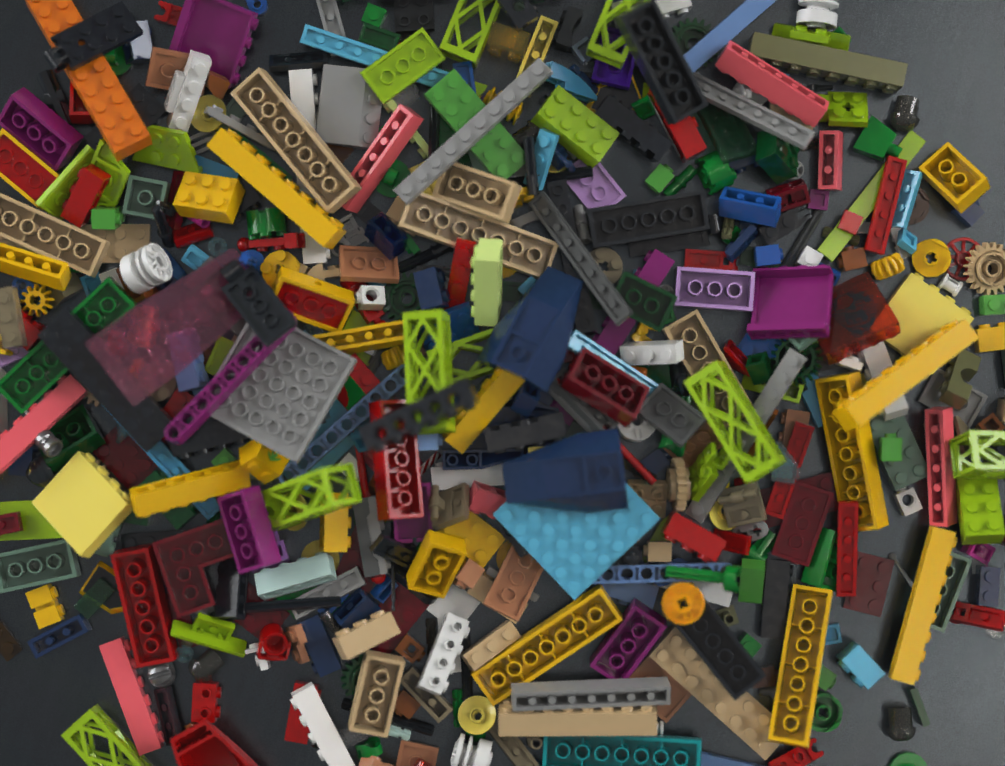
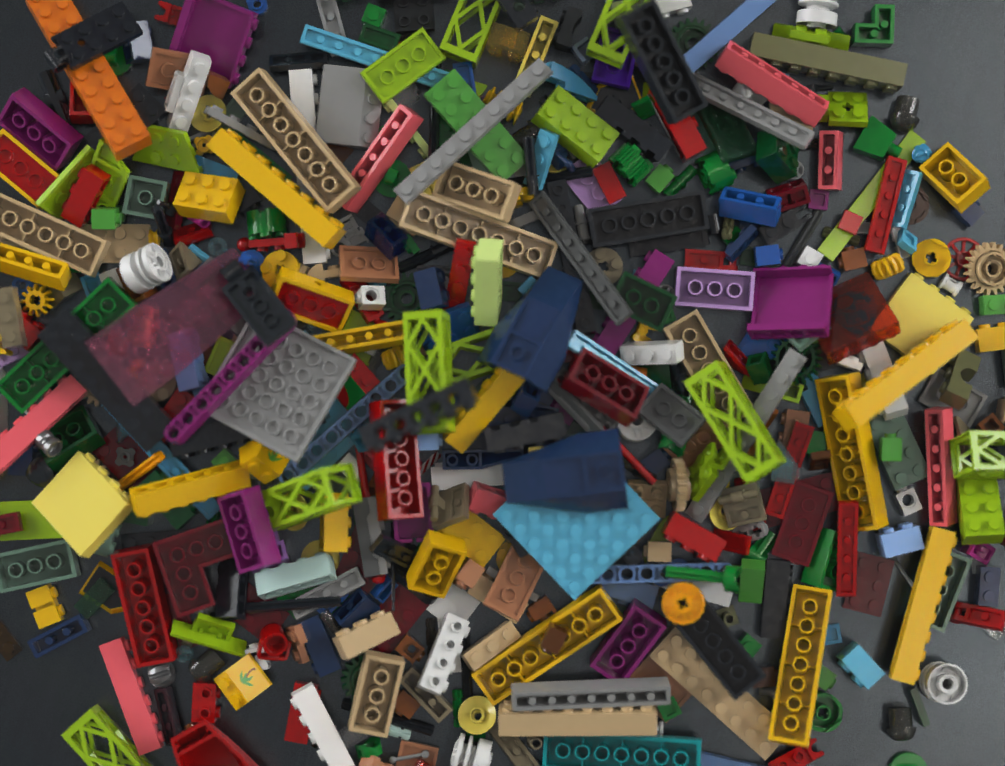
none -> dark grey plate [115,447,136,467]
none -> light orange axle [117,450,165,491]
none -> yellow bush [148,229,161,246]
none -> dark tan slope [169,241,202,283]
none -> yellow plate [194,135,214,156]
none -> yellow slope [213,653,272,711]
none -> light grey hinge [389,750,429,764]
none -> dark orange brick [526,594,557,623]
none -> reddish brown brick [540,621,568,655]
none -> red tile [593,161,627,205]
none -> green brick [608,142,654,187]
none -> green plate [657,695,682,722]
none -> green brick [806,431,826,457]
none -> reddish brown tile [807,450,831,471]
none -> green brick [851,4,895,48]
none -> light blue brick [874,521,925,558]
none -> dark azure plate [912,143,932,163]
none -> white wheel [918,661,968,705]

